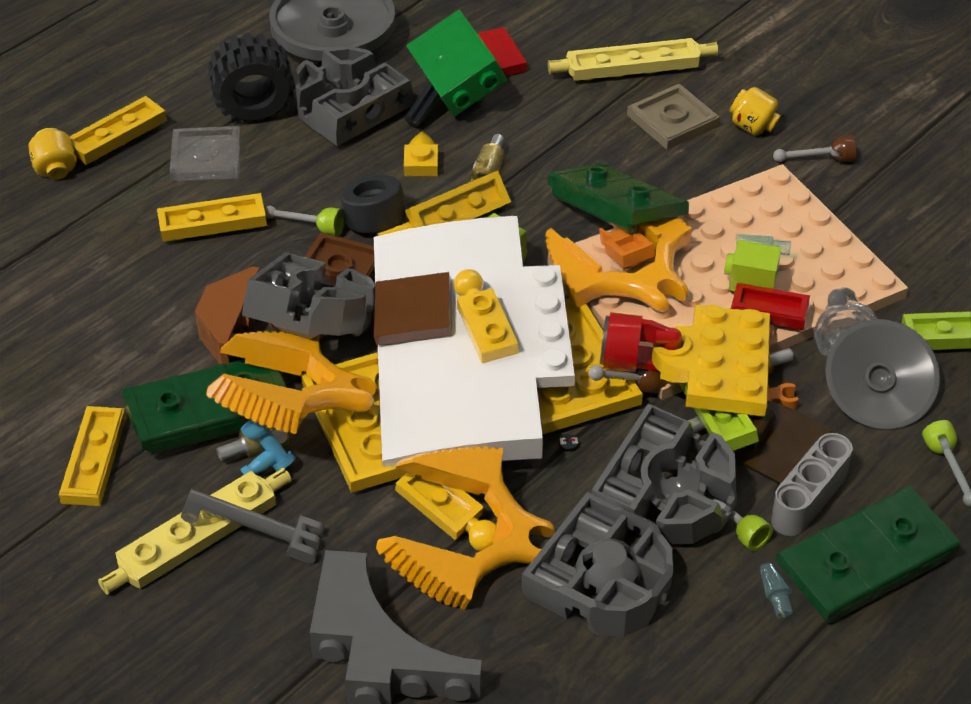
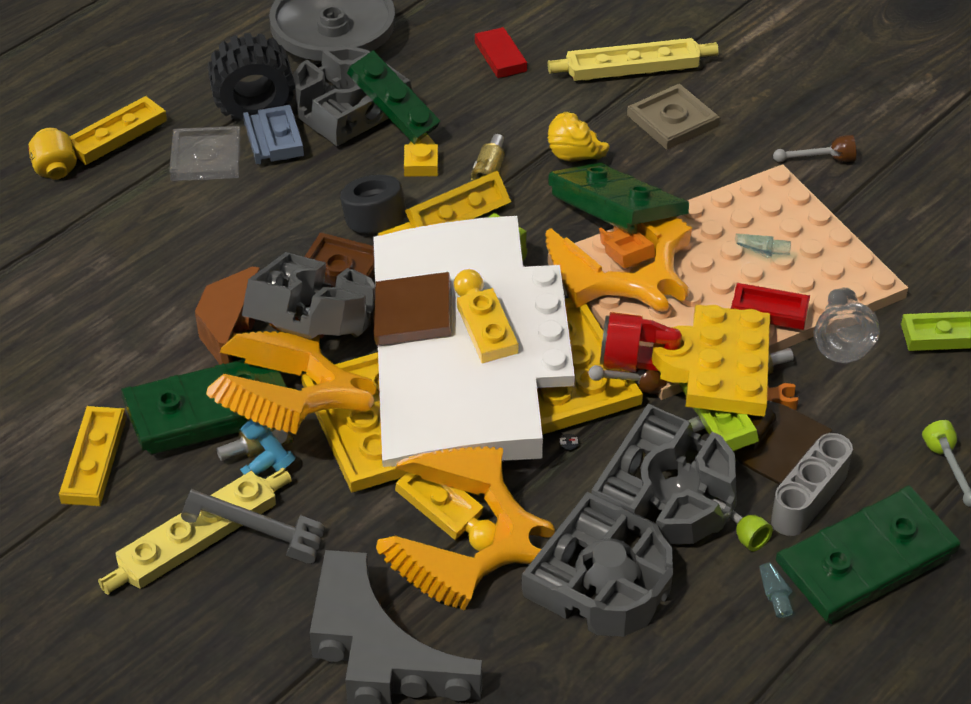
yellow plate [157,193,267,242] -> none
lime hinge [264,205,345,237] -> none
green piece [405,9,508,128] -> none
lime brick [724,239,782,291] -> none
yellow head [729,87,781,136] -> none
dark grey hat [825,319,940,429] -> none
none -> sand blue plate [243,105,304,164]
none -> dark green plate [347,50,440,144]
none -> yellow hair [547,112,610,162]

